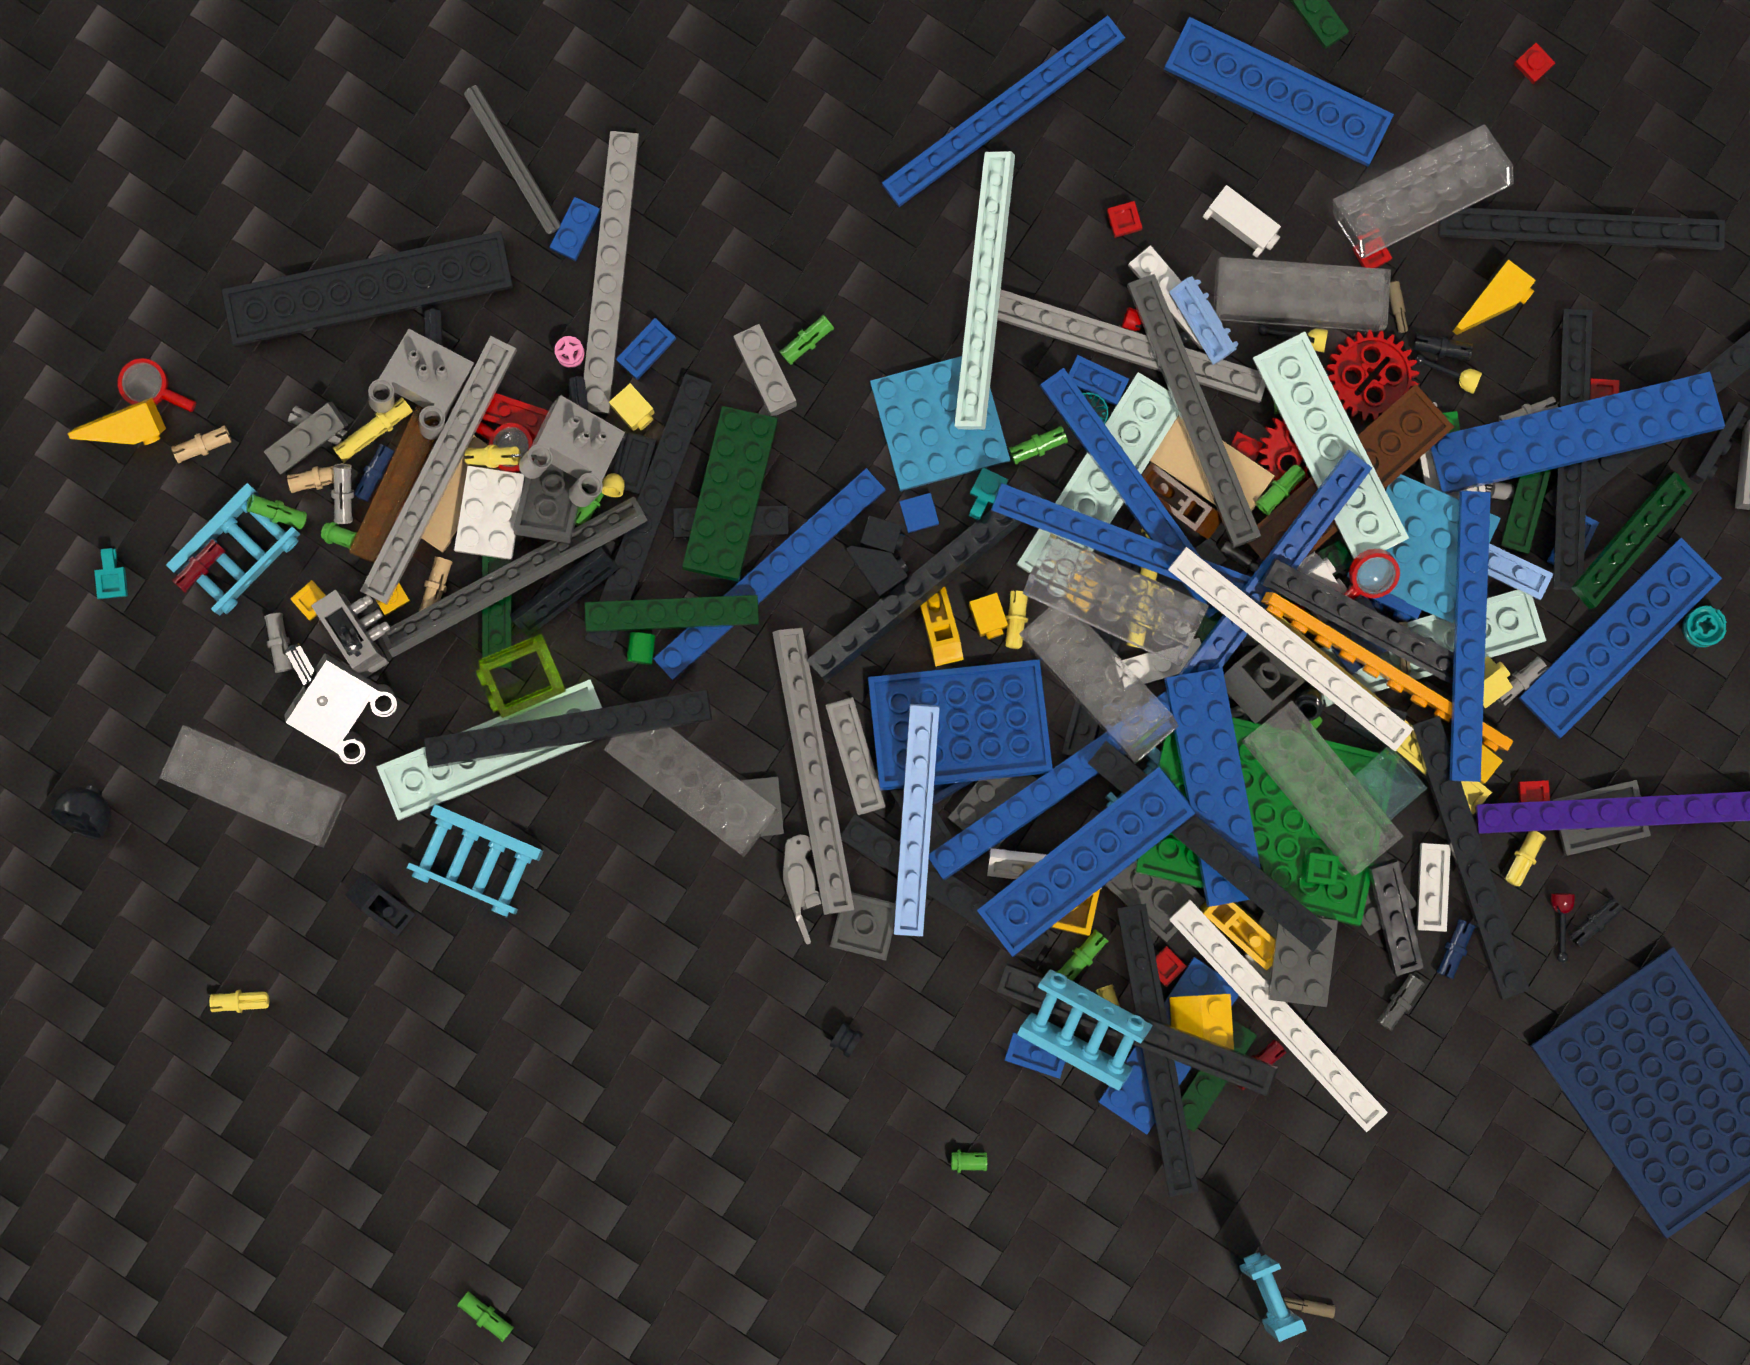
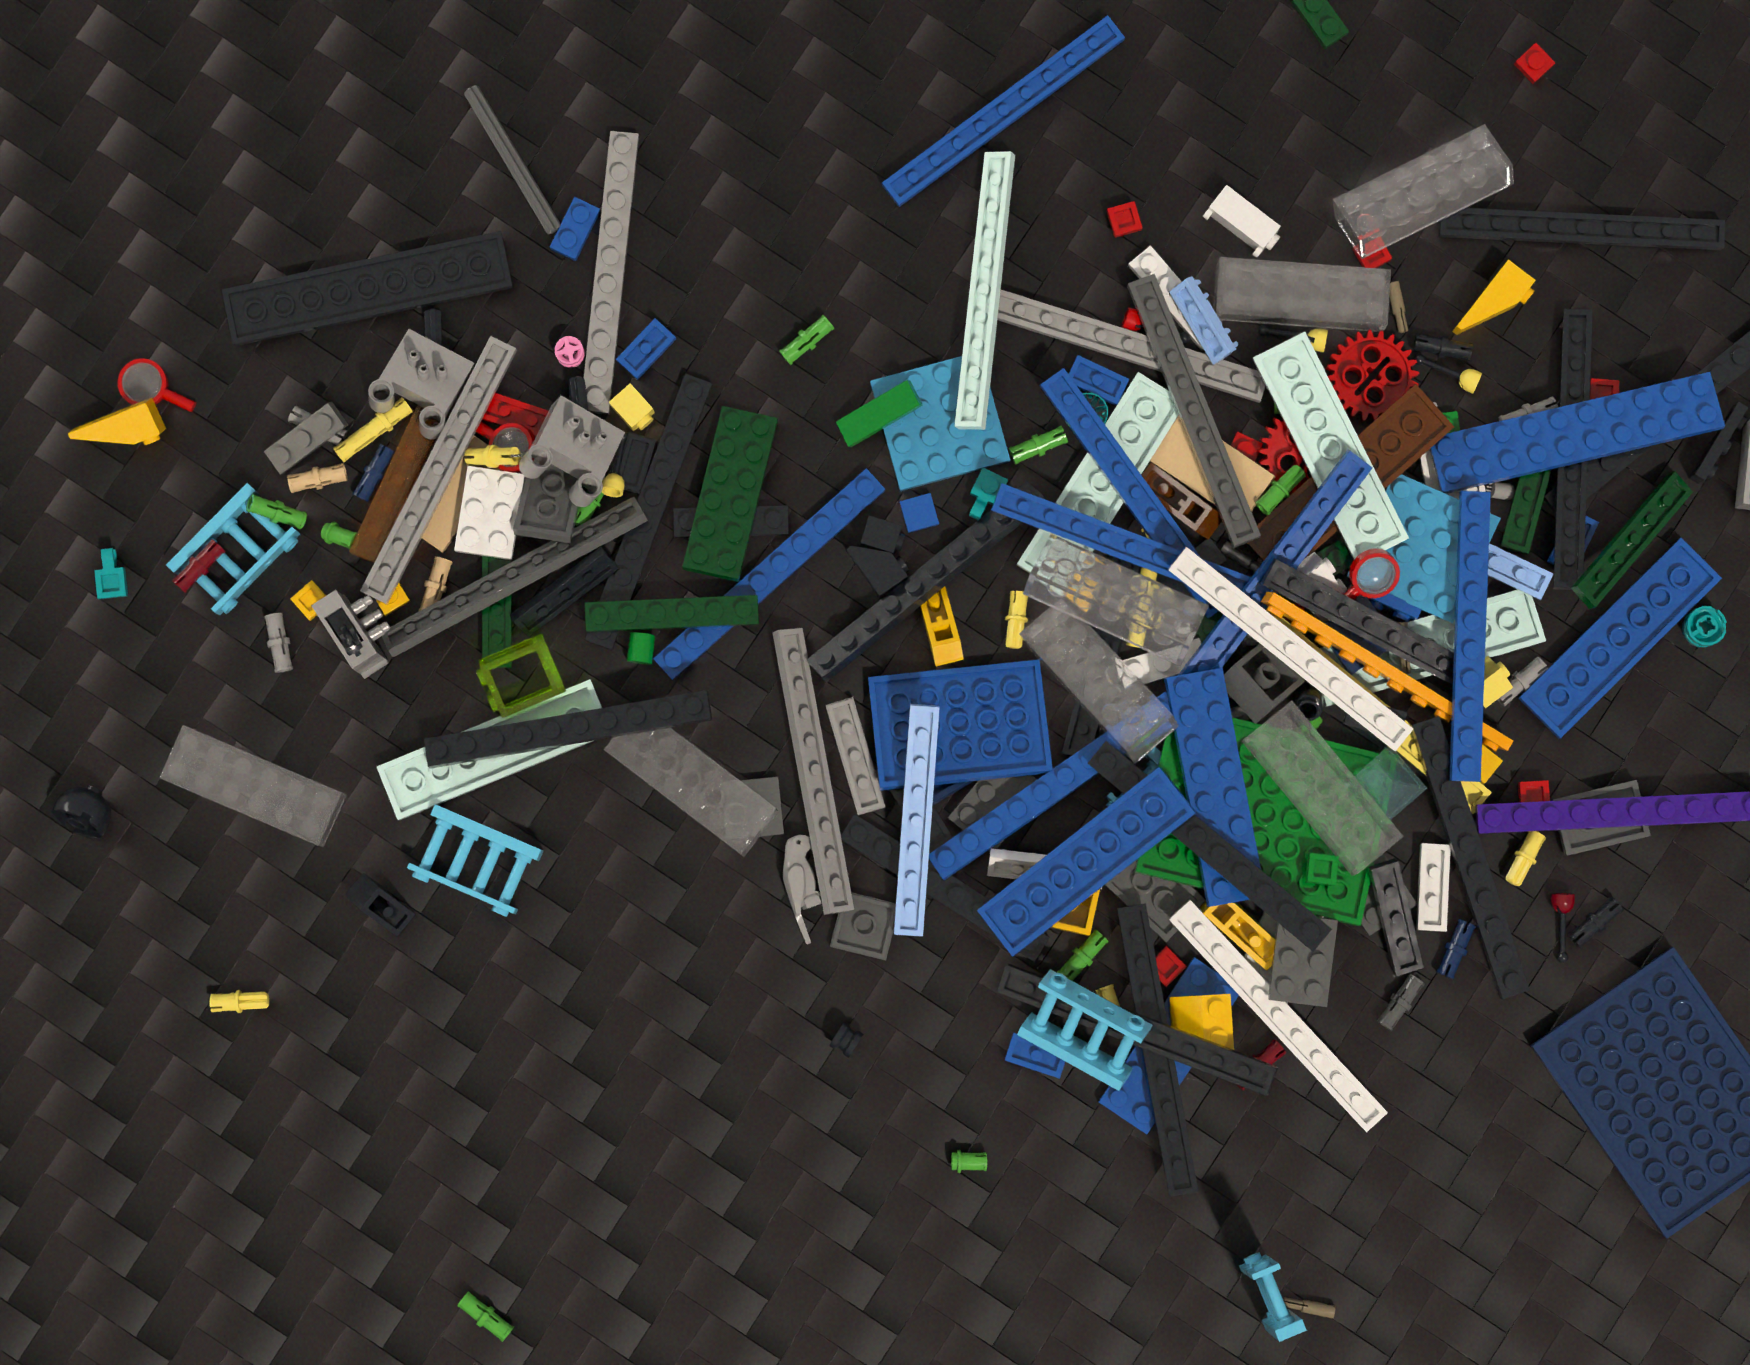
tan pin [171,425,232,464] -> none
piece [284,643,397,764] -> none
light grey pin [331,464,354,524] -> none
light grey brick [733,324,797,417] -> none
yellow brick [969,593,1008,639] -> none
blue plate [1164,17,1394,167] -> none
dark green plate [1181,1019,1257,1132] -> none
none -> green tile [836,380,923,447]

